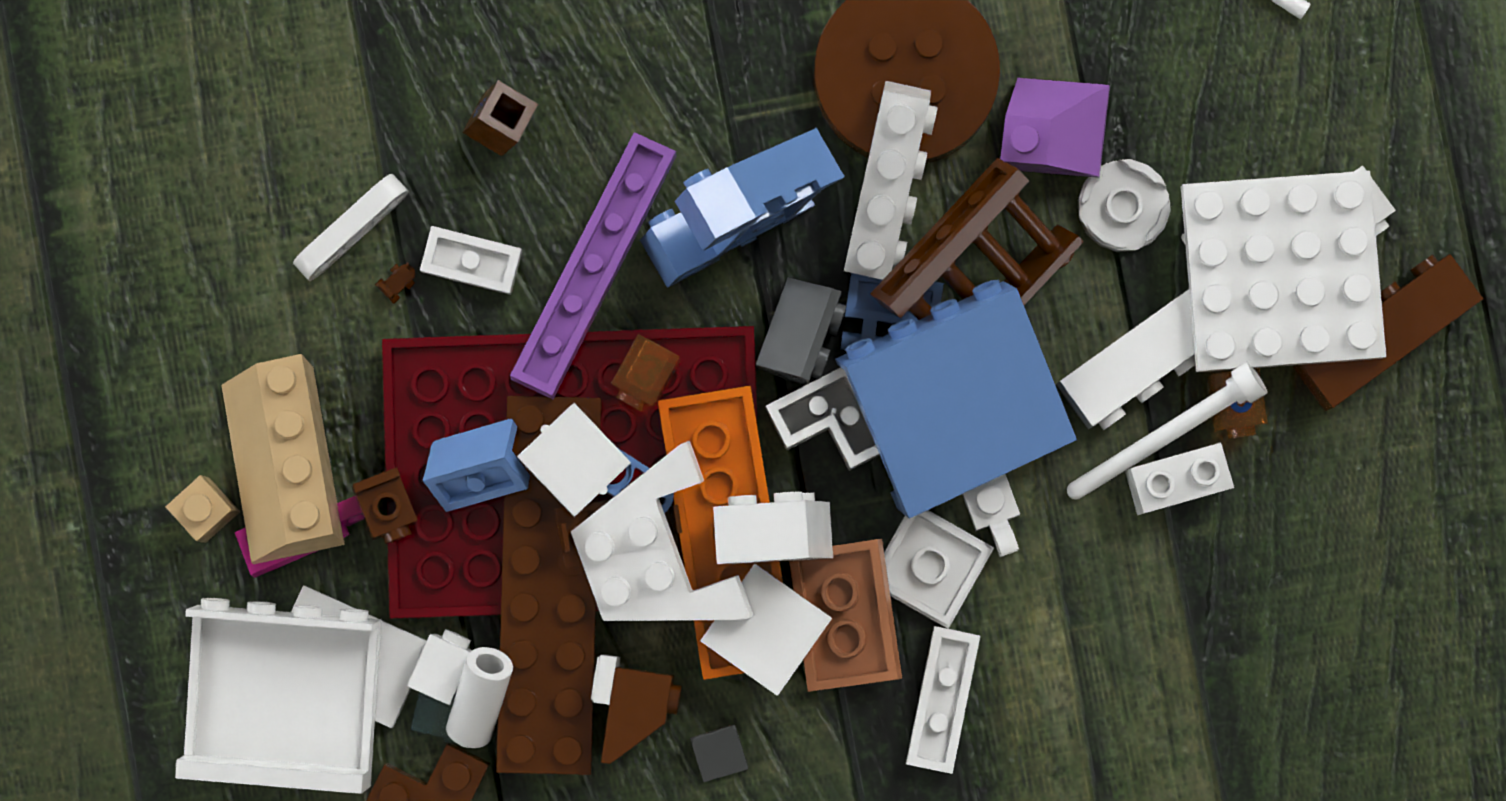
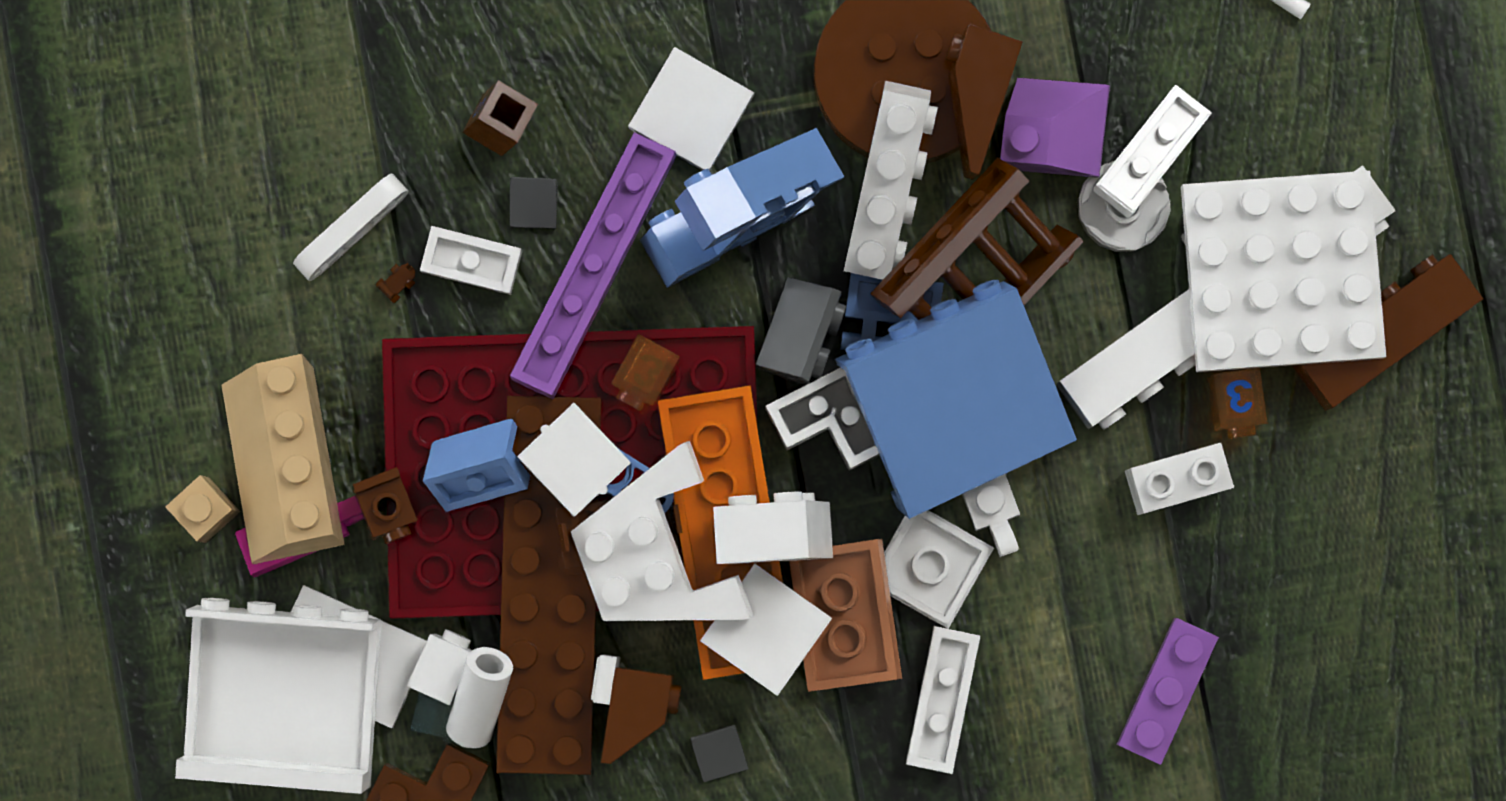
white piece [1067,361,1268,500] -> none
none -> dark grey slope [510,177,558,229]
none -> white tile [628,47,754,170]
none -> reddish brown slope [946,24,1023,180]
none -> white tile [1093,85,1212,219]
none -> medium lavender plate [1116,618,1219,765]

